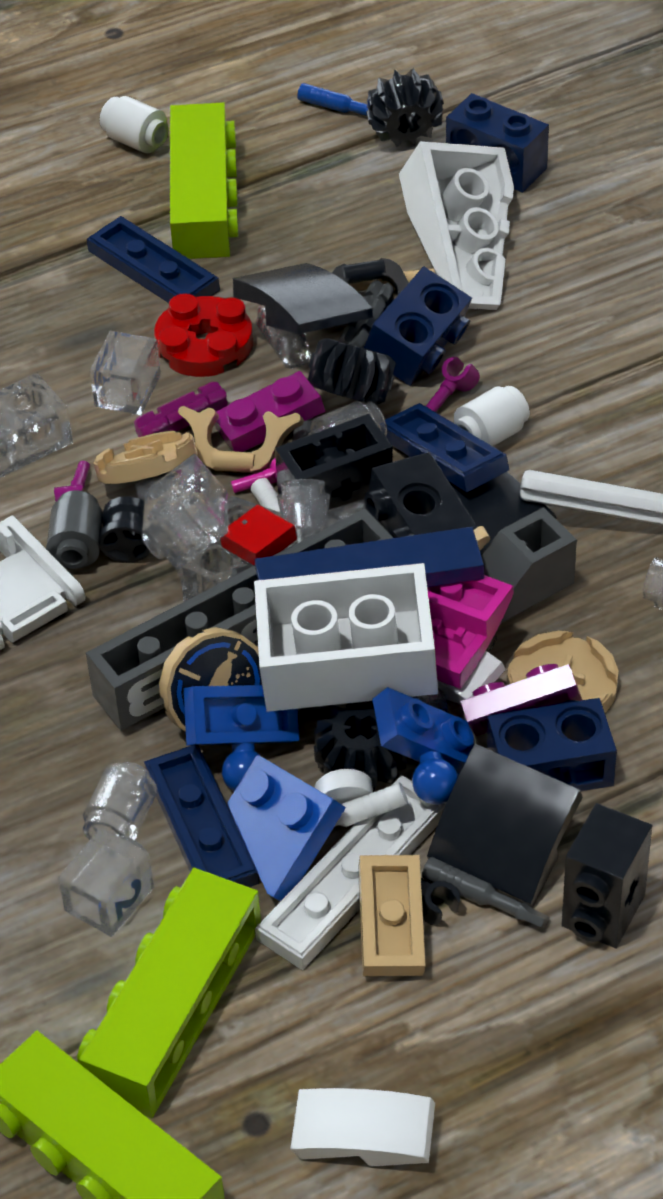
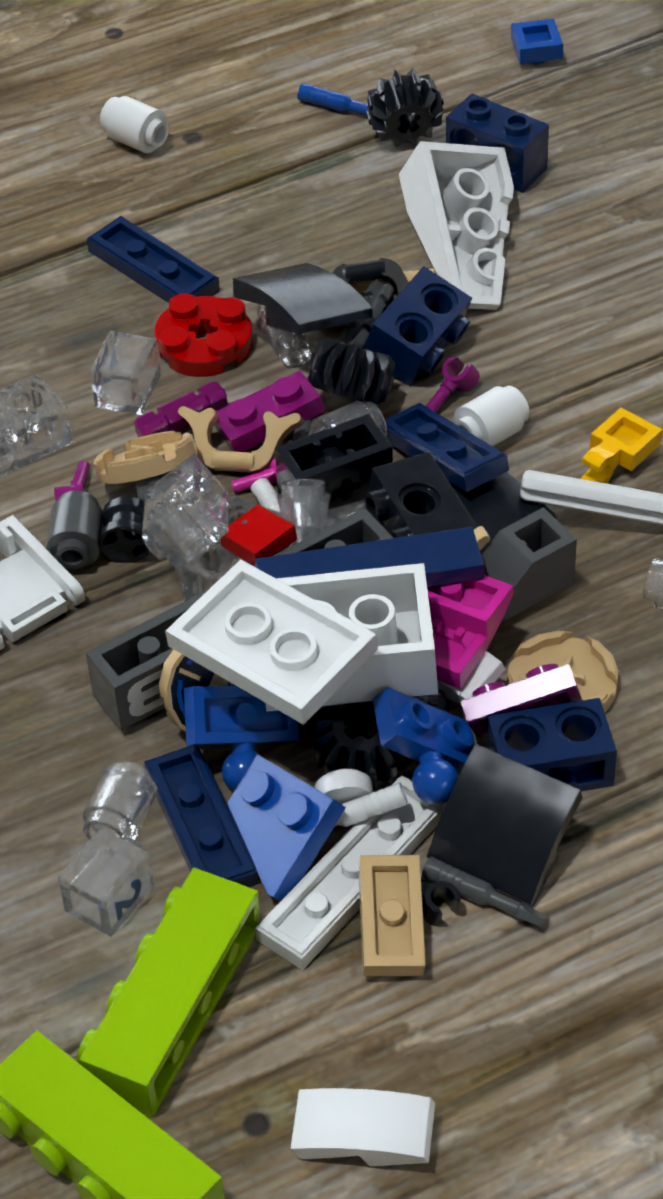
lime brick [170,102,239,259] -> none
black brick [561,803,653,949] -> none
none -> white plate [165,560,378,725]
none -> blue plate [511,18,563,64]
none -> yellow plate [580,407,663,483]

